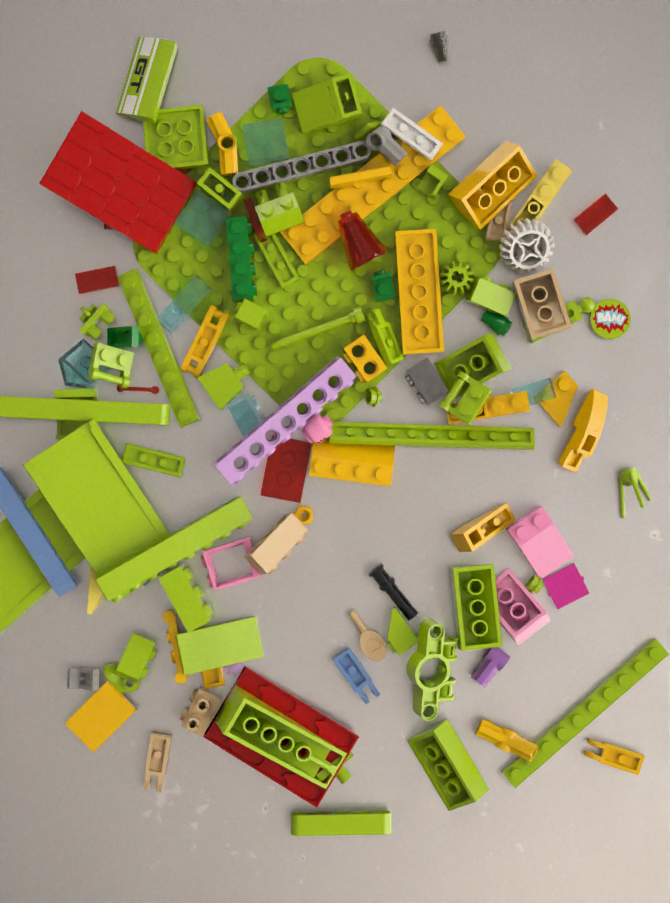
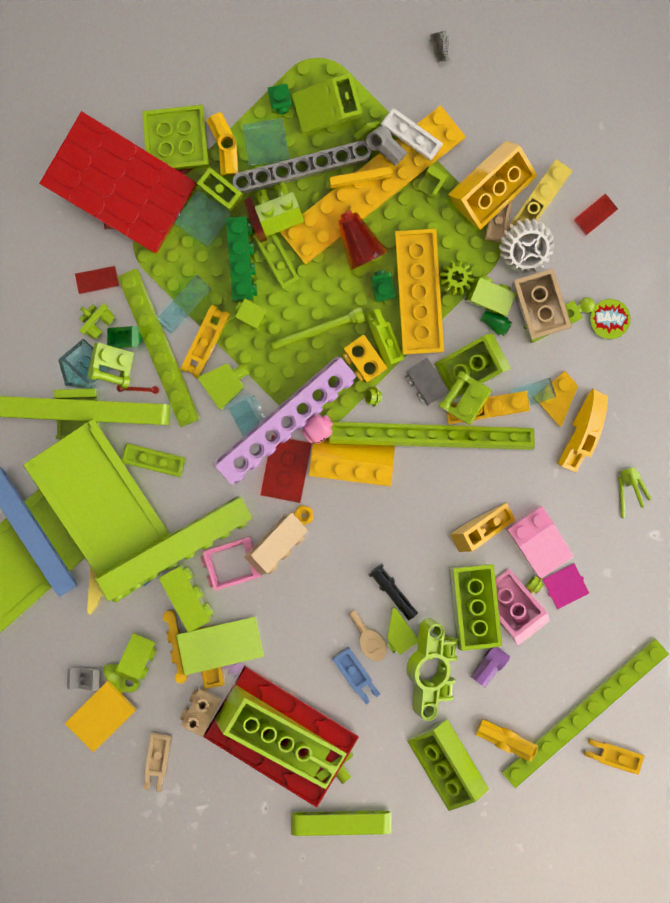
lime slope [116,37,178,124] -> none

